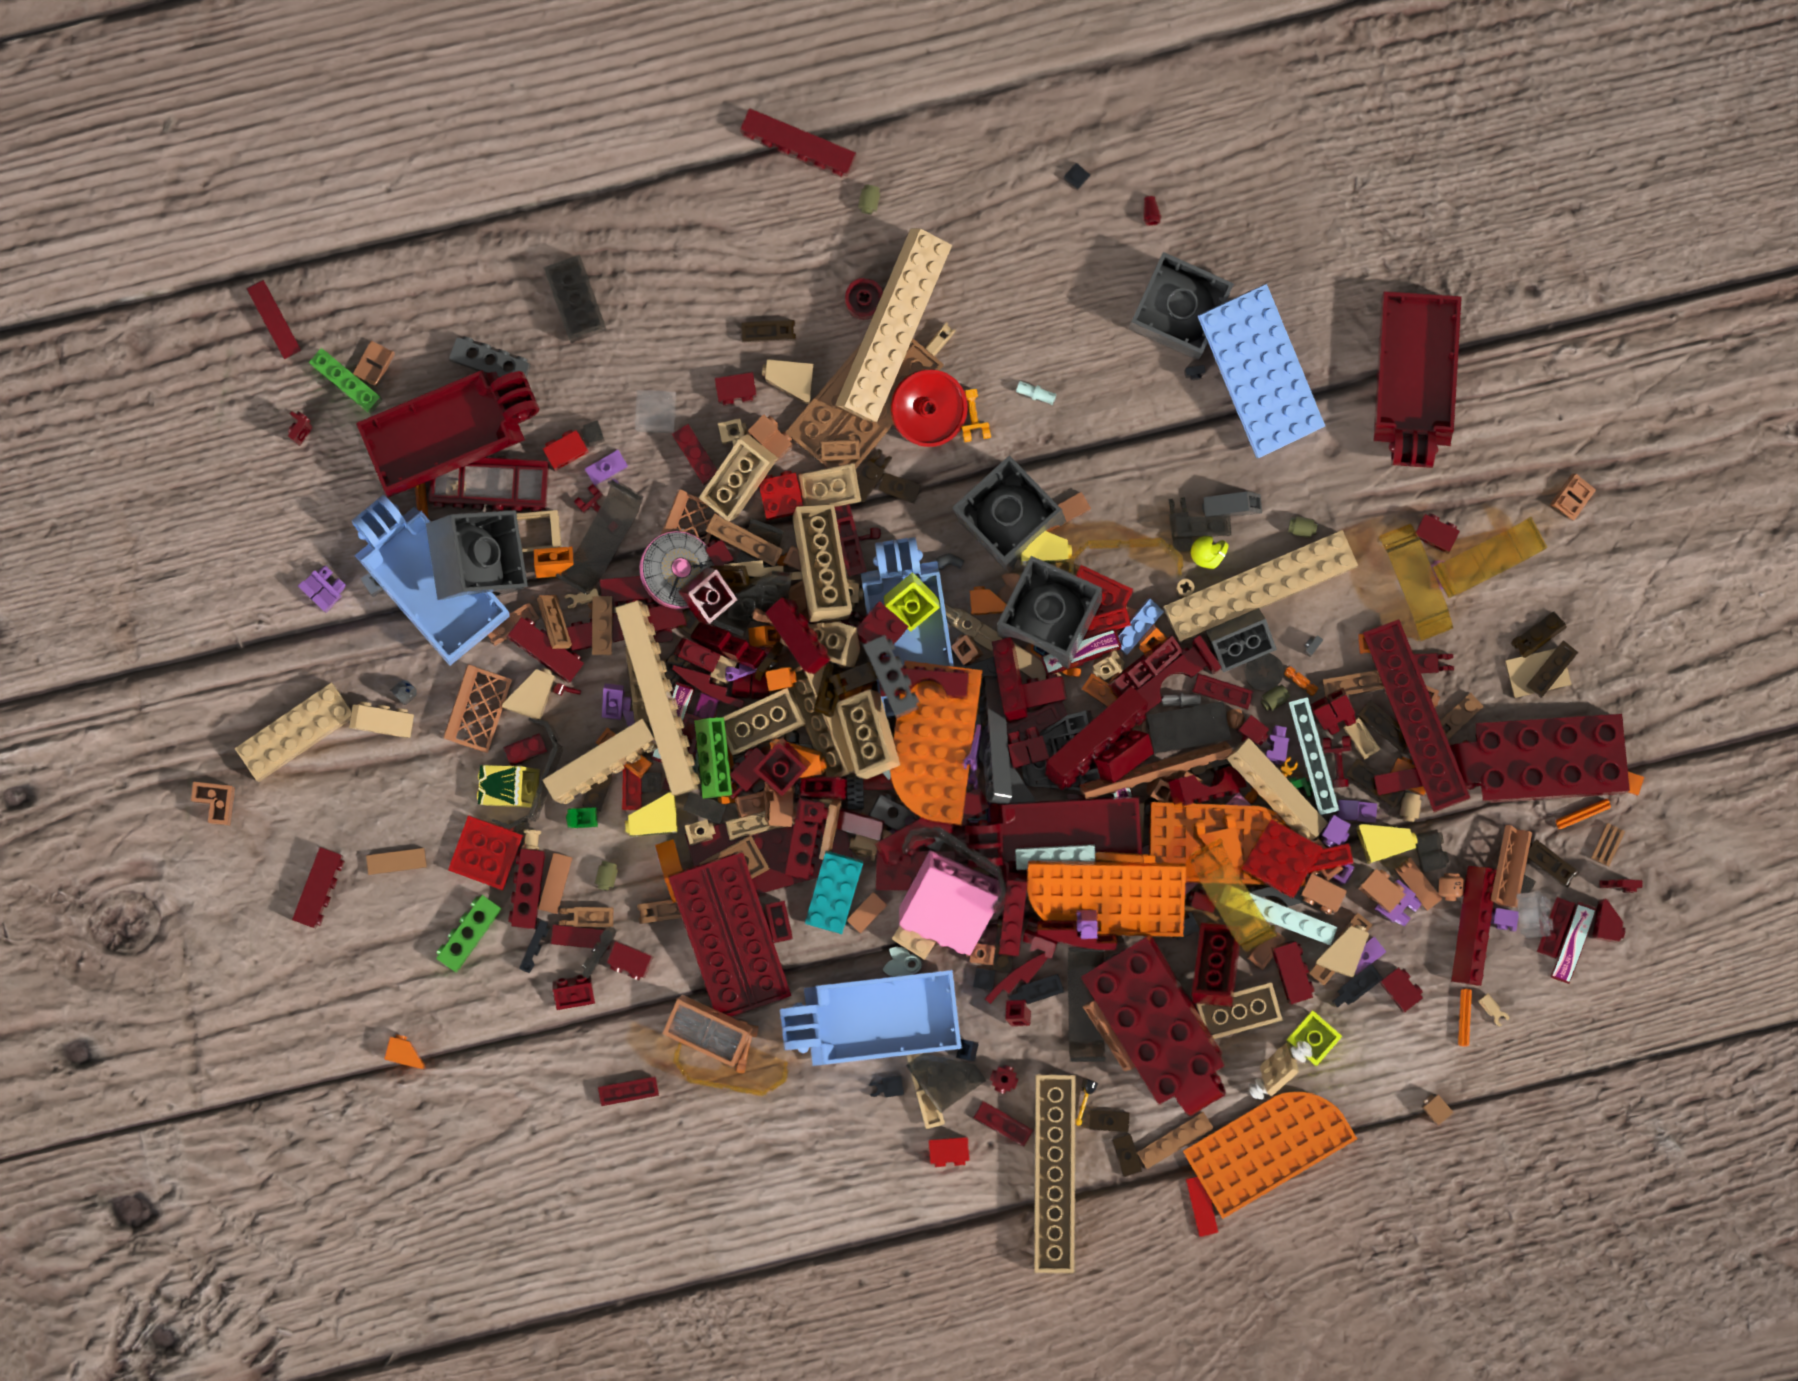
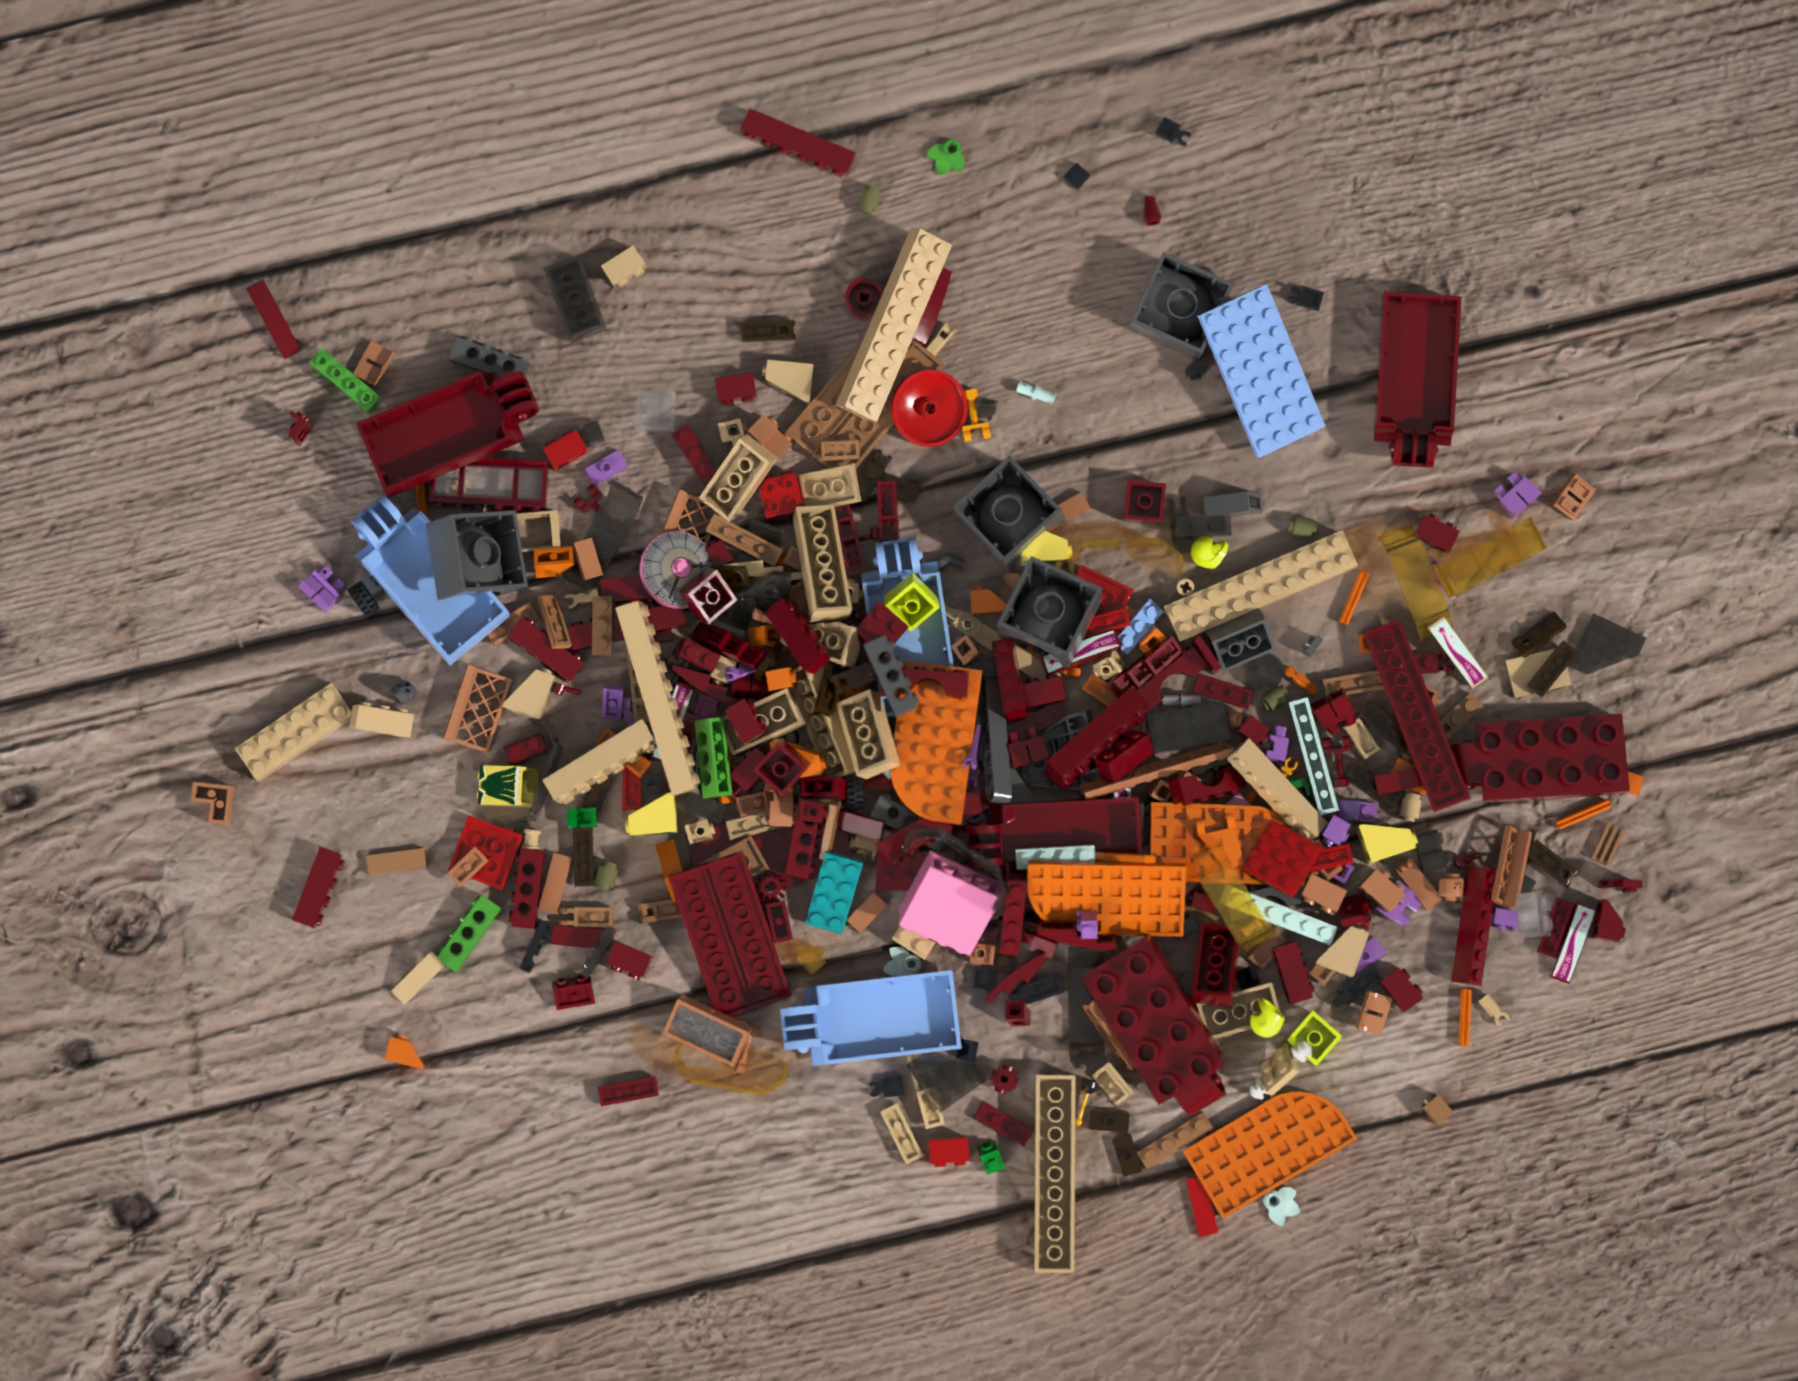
none -> black tyre [347,581,380,618]
none -> tan tile [391,952,445,1005]
none -> nougat plate [447,847,489,888]
none -> nougat tile [572,538,603,581]
none -> dark brown plate [573,827,595,887]
none -> tan brick [601,245,647,288]
none -> dark red brick [725,699,767,745]
none -> dark red gear [754,871,788,904]
none -> clear yellow brick [796,945,826,975]
none -> dark red slope [877,481,900,542]
none -> tan plate [880,1103,923,1165]
none -> dark red slope [912,267,952,345]
none -> bright green plate [927,139,965,175]
none -> clear smoke tile [976,397,998,421]
none -> green bracket [977,1140,1005,1175]
none -> tan hinge [1092,1062,1134,1106]
none -> dark red brick [1123,480,1166,525]
none -> black plate [1155,117,1192,147]
none -> black plate [1236,965,1260,990]
none -> neon yellow helmet [1250,998,1285,1037]
none -> light aqua plate [1263,1187,1300,1226]
none -> black plate [1288,286,1324,311]
none -> orange axle [1339,570,1369,625]
none -> dark red bracket [1340,893,1372,931]
none -> nougat piece [1355,990,1393,1035]
none -> slope [1427,615,1489,689]
none -> dark red hand [1453,852,1481,869]
none -> medium lavender hips [1493,472,1542,520]
none -> clear smoke plate [1569,613,1647,675]

